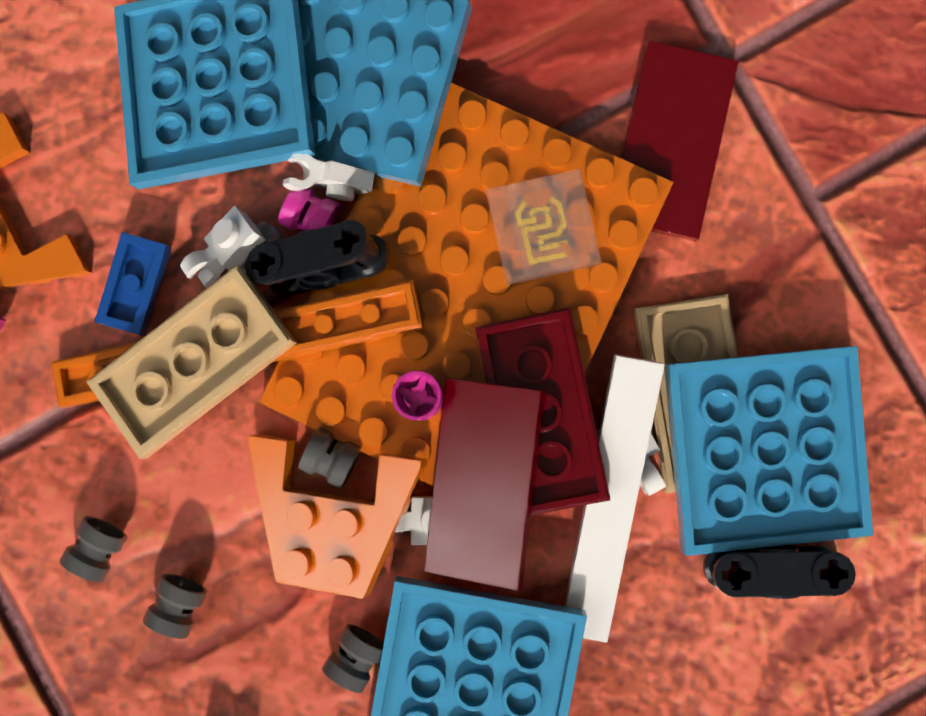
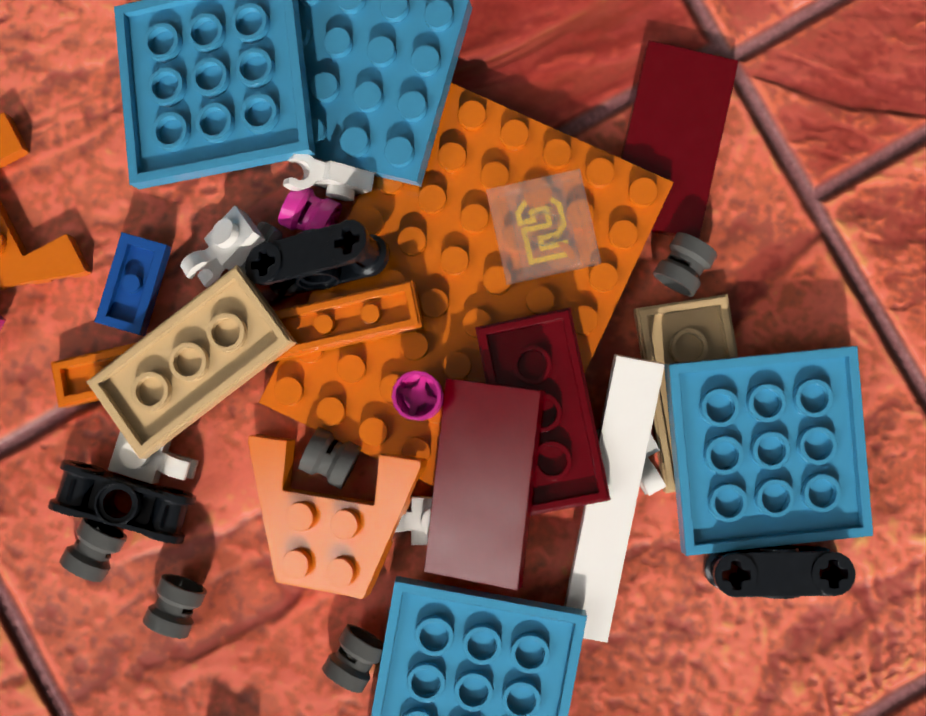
none -> black piece [48,460,197,544]
none -> white plate [108,431,199,484]
none -> dark grey wheel [652,232,718,297]

